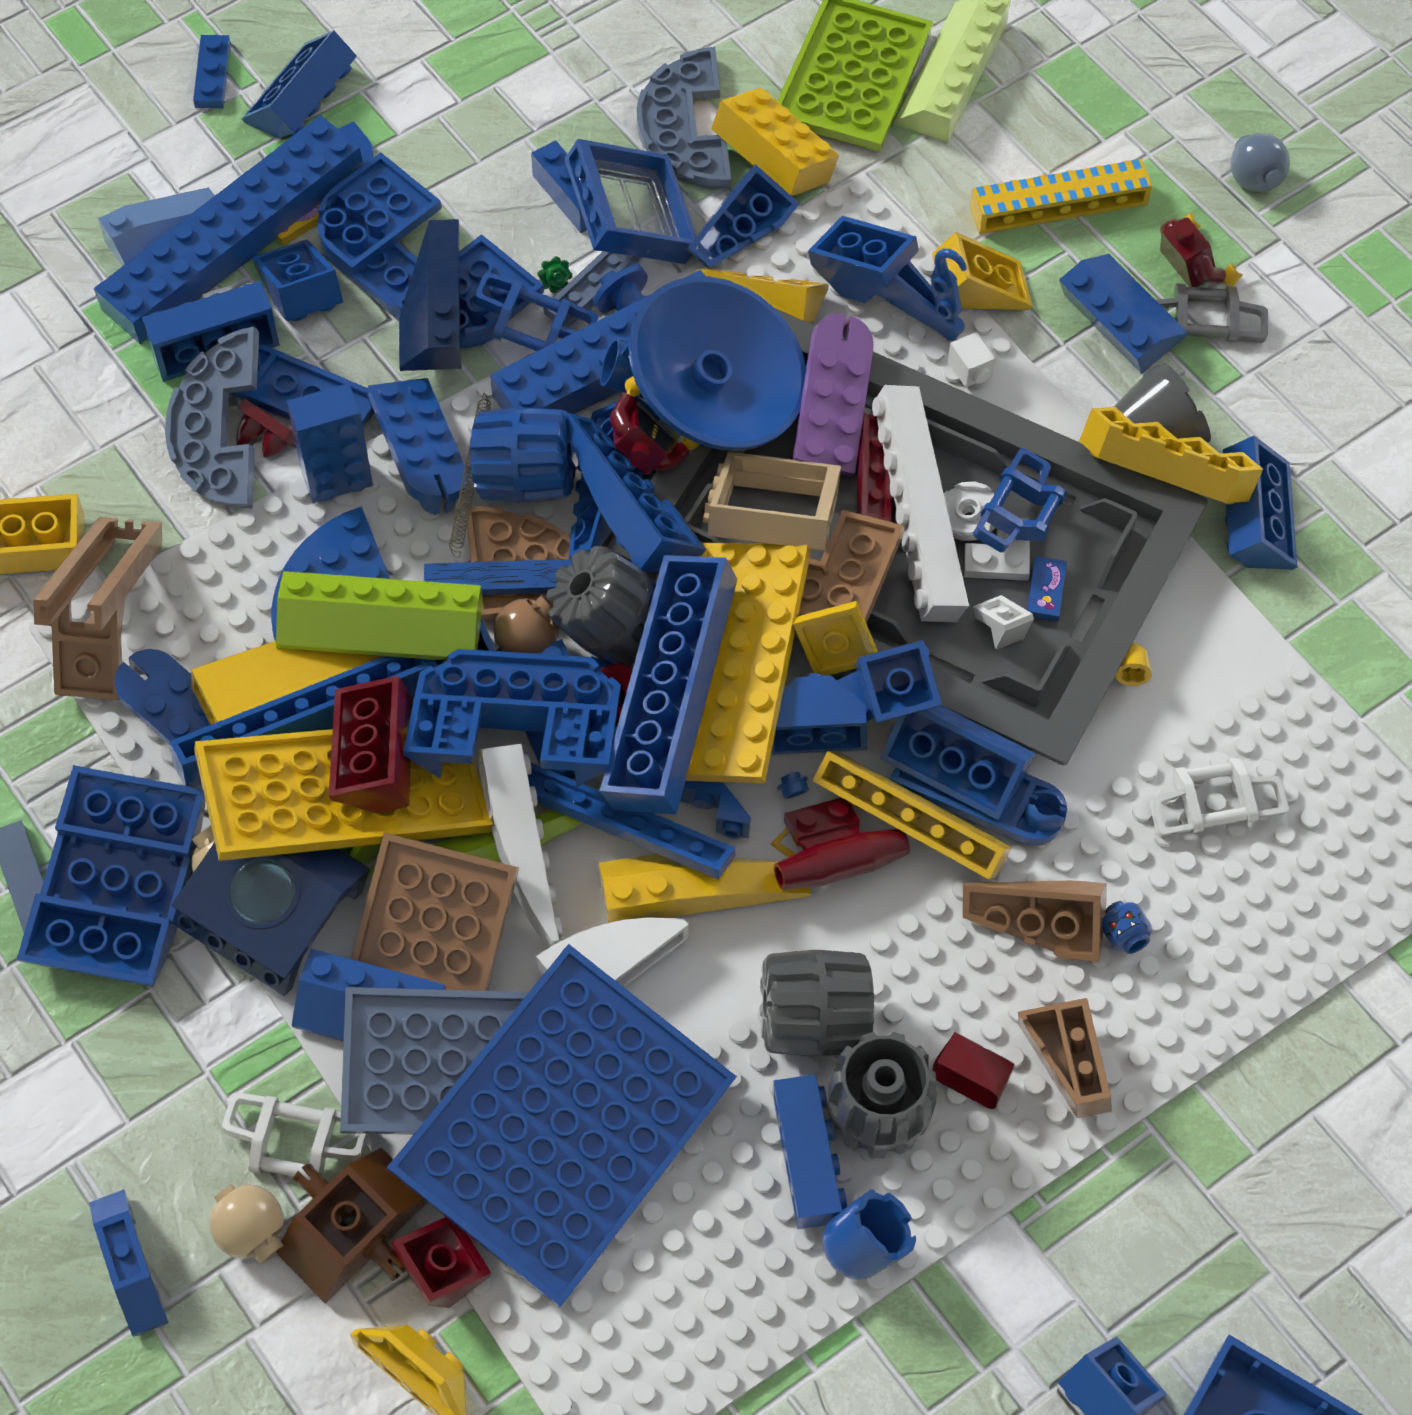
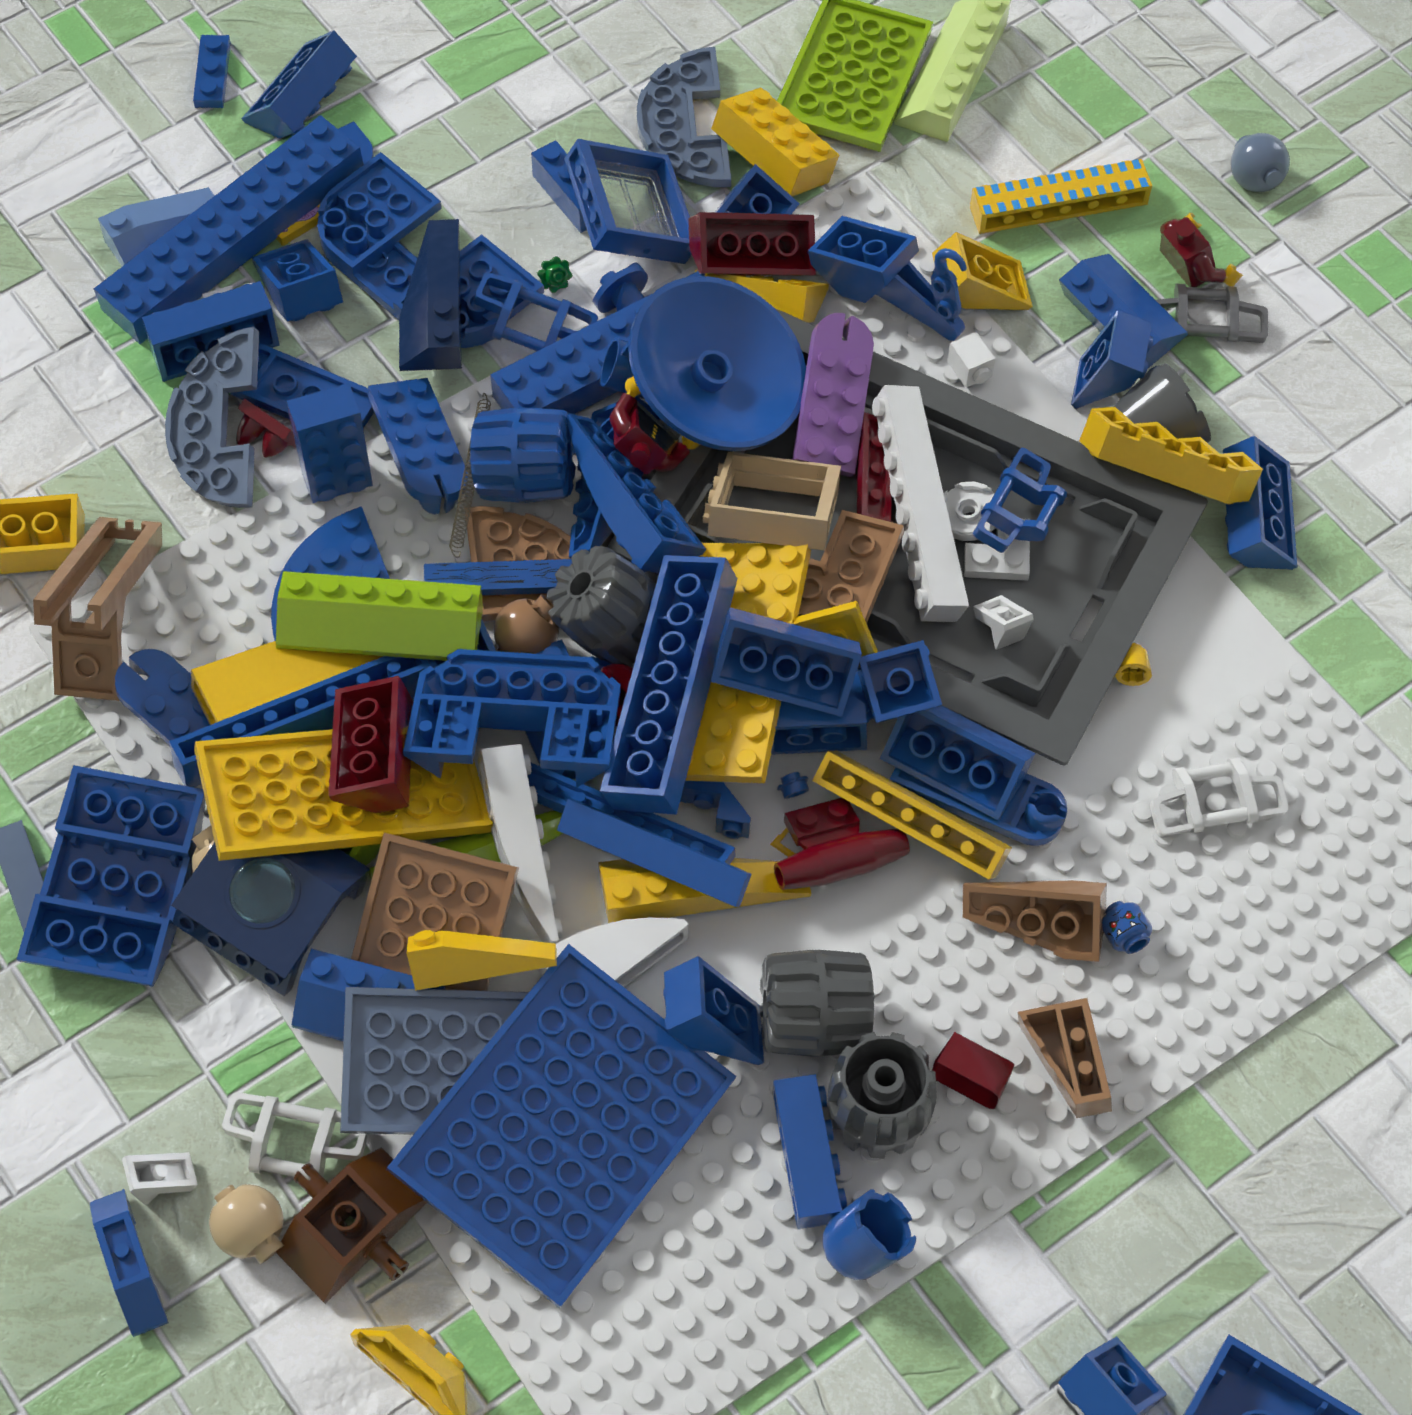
dark red slope [391,1217,492,1308] -> none
sand blue plate [543,251,642,328] -> none
blue tile [1027,556,1067,622] -> none
none -> white slope [122,1152,198,1205]
none -> yellow wedge [406,930,557,991]
none -> blue tile [557,798,751,907]
none -> blue slope [663,956,764,1065]
none -> dark red slope [689,212,816,276]
none -> blue slope [711,607,862,717]
none -> blue slope [1071,310,1153,409]

